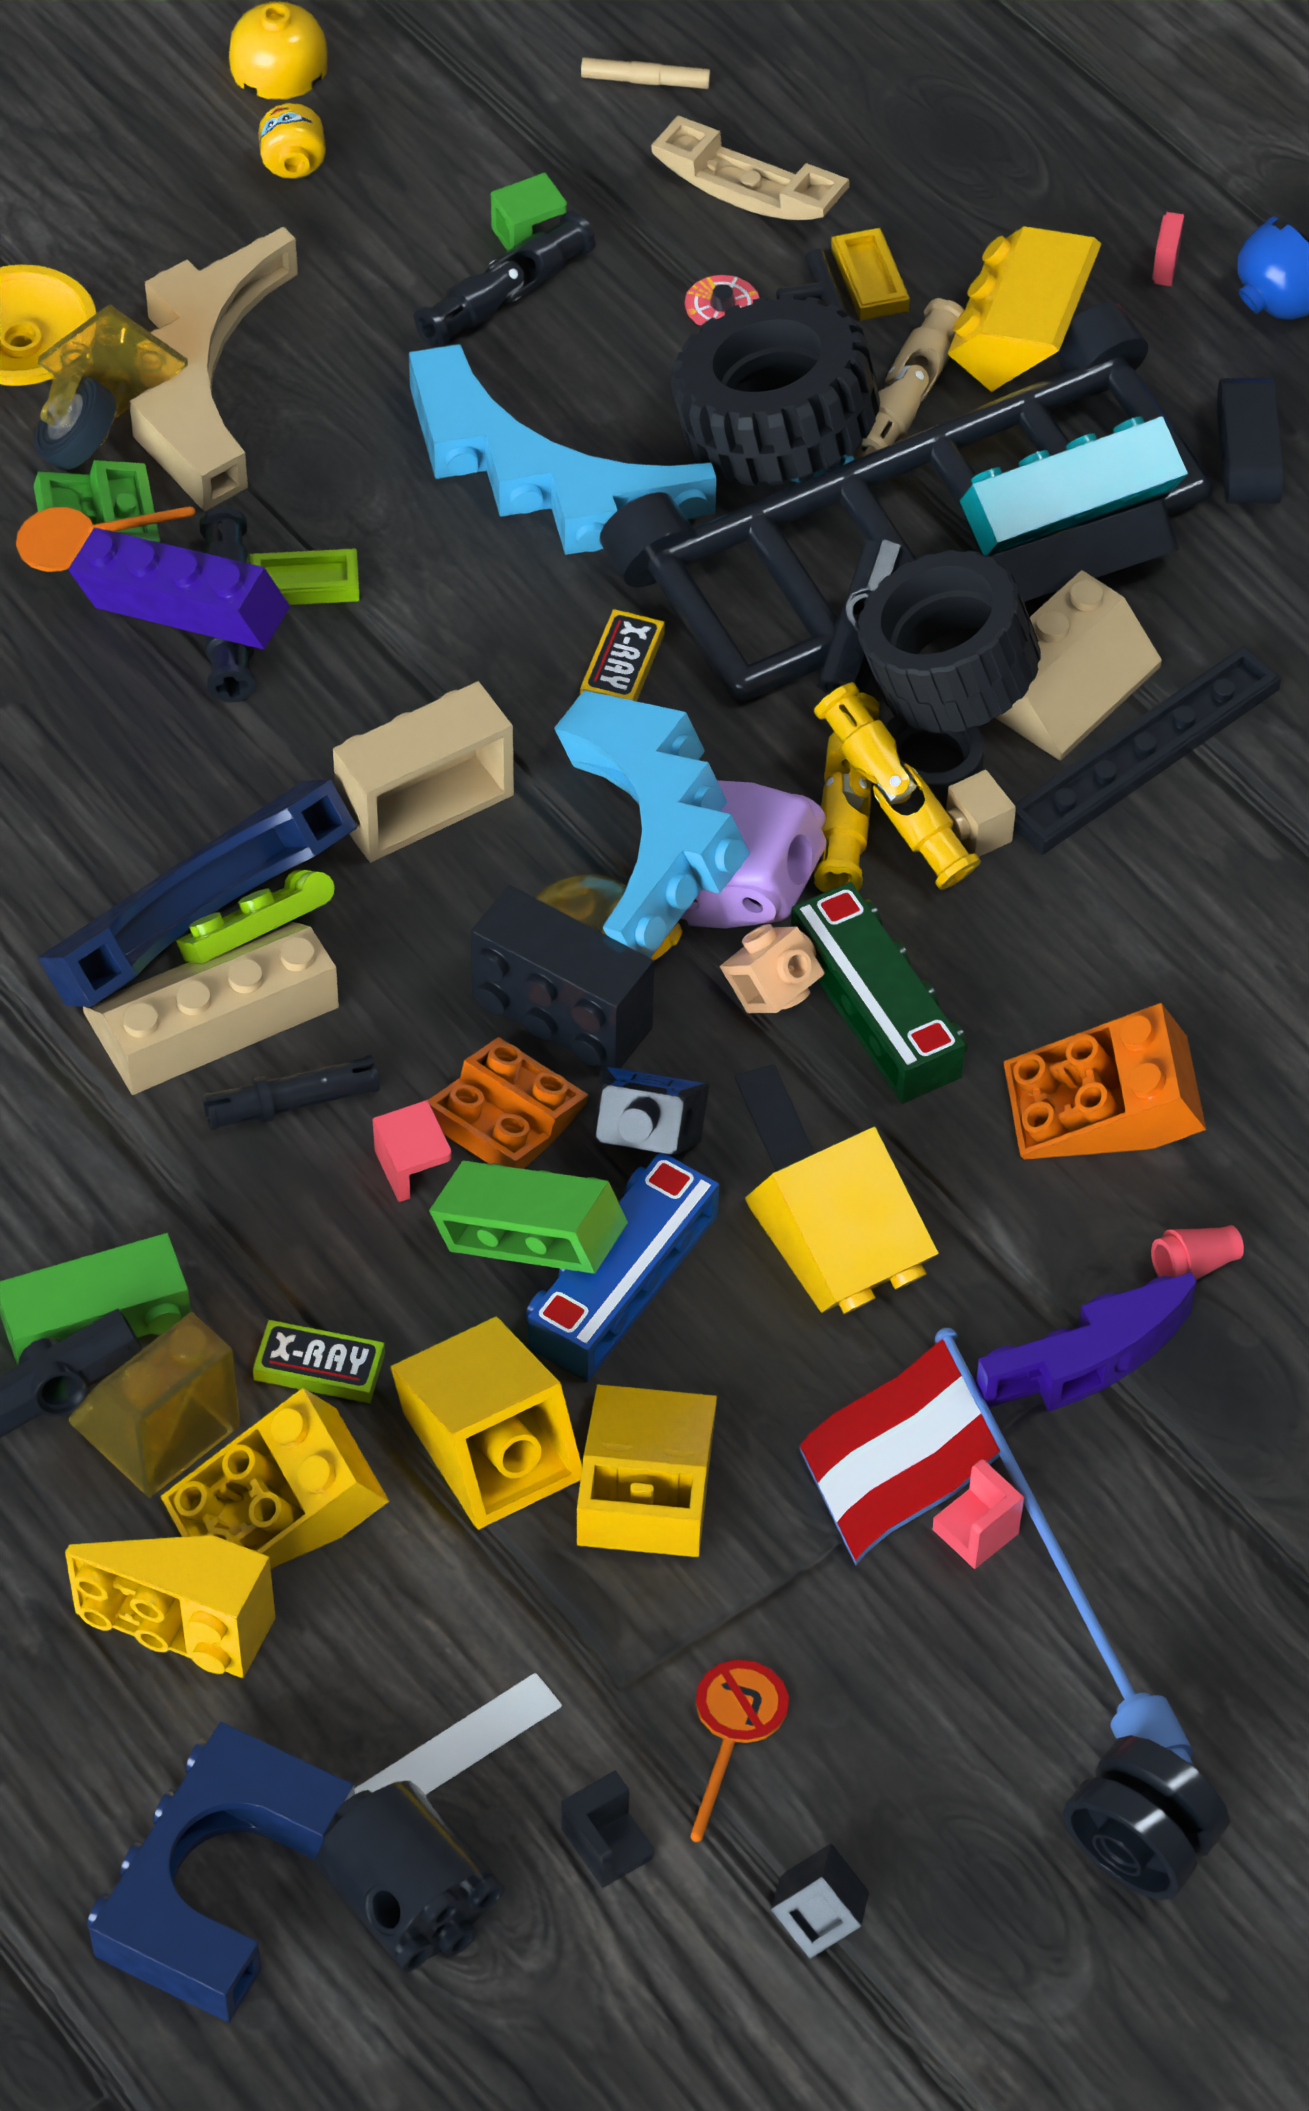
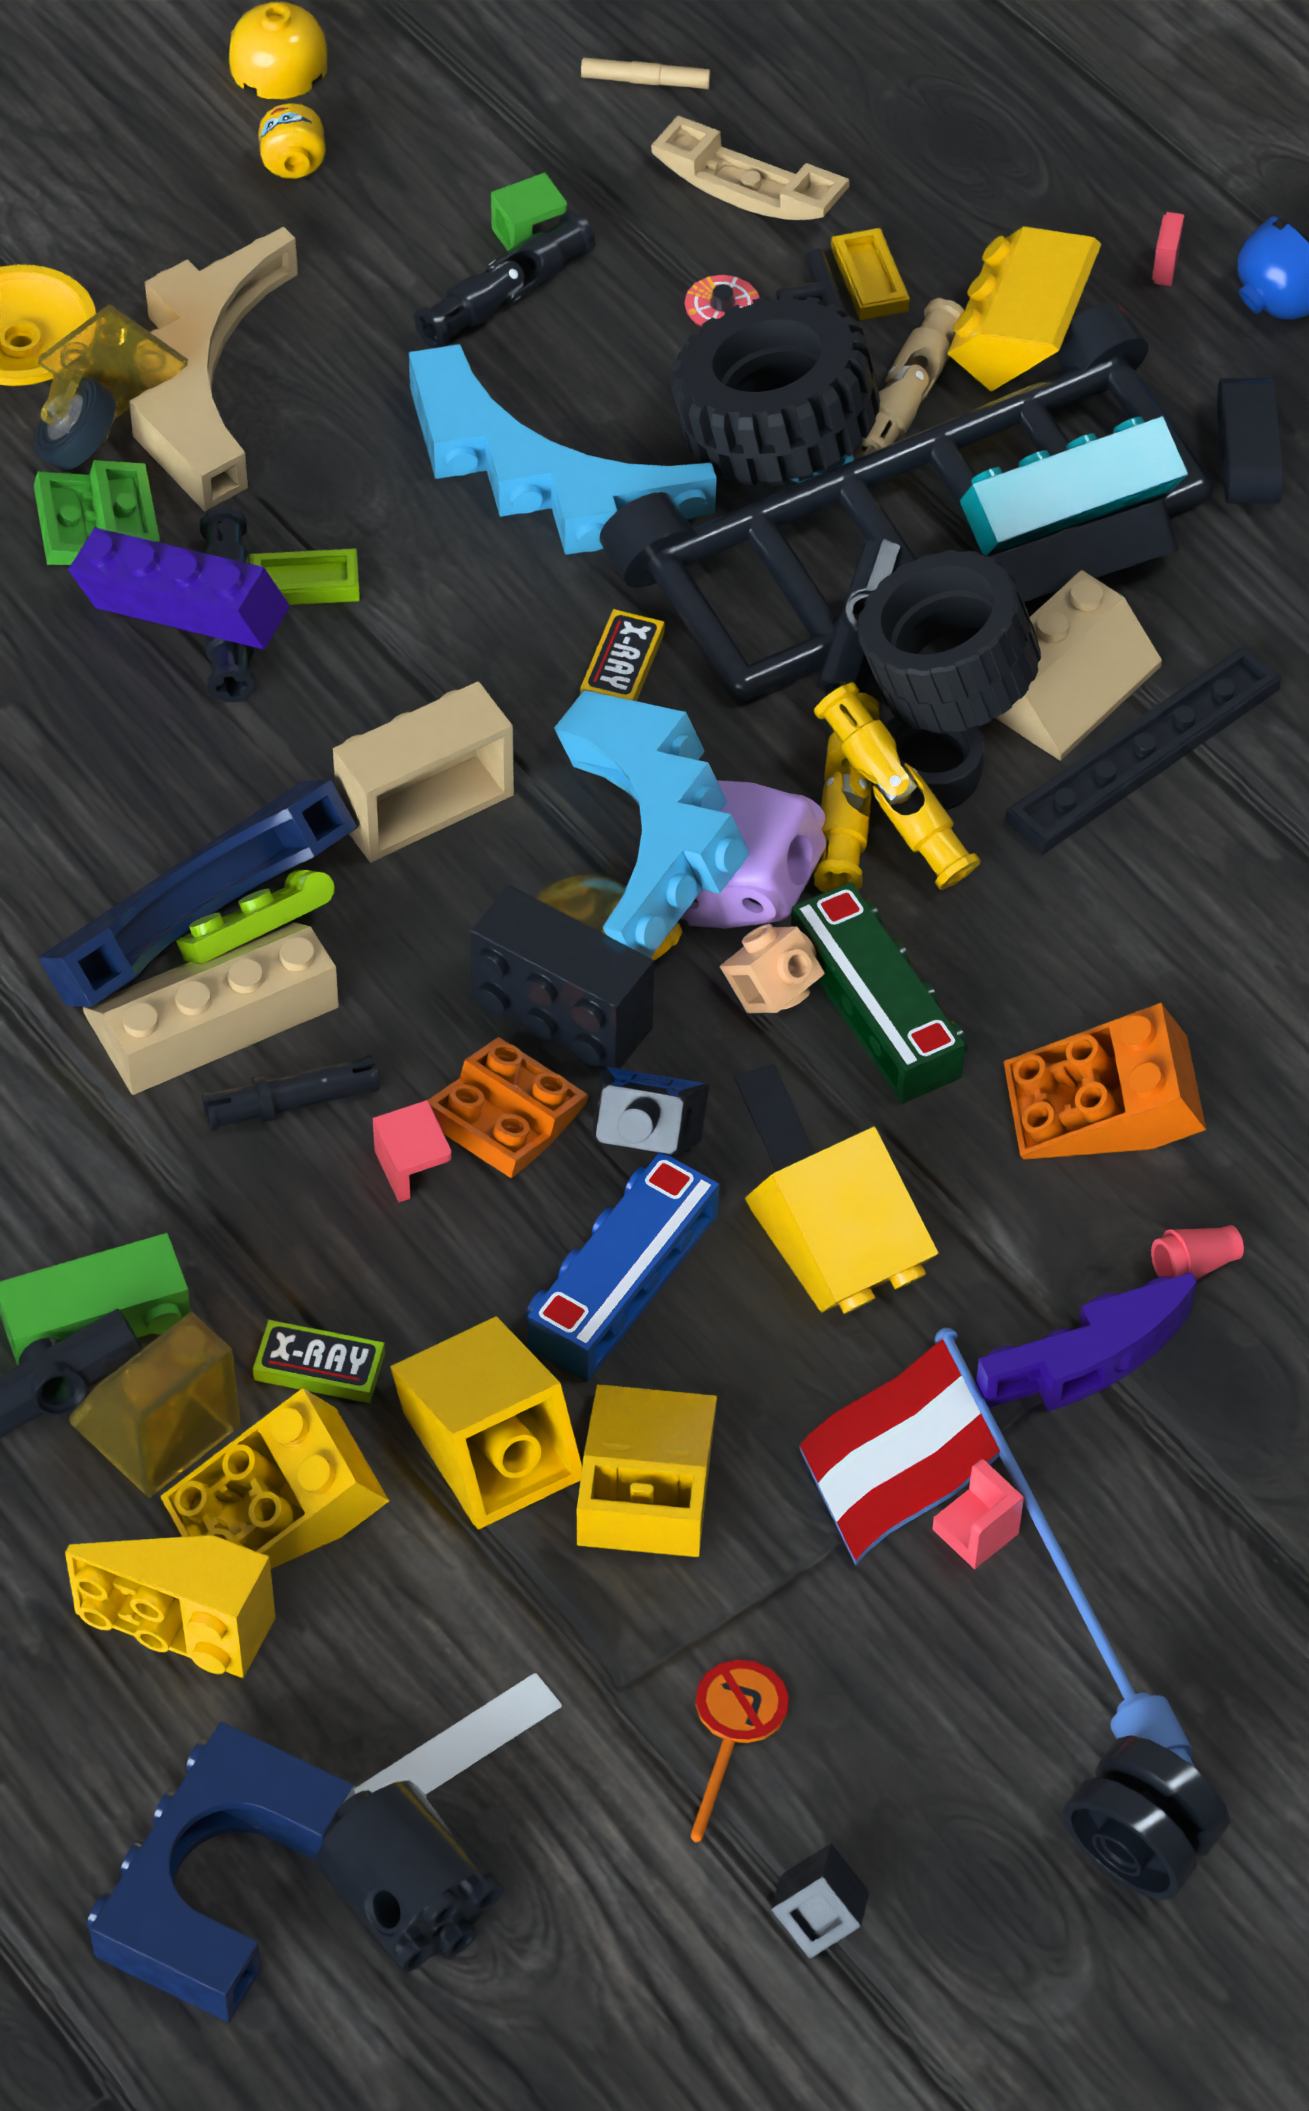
orange piece [16,506,195,572] -> none
bright green brick [429,1161,628,1274] -> none
black panel [561,1770,654,1889] -> none
tan plate [946,770,1016,857] -> none

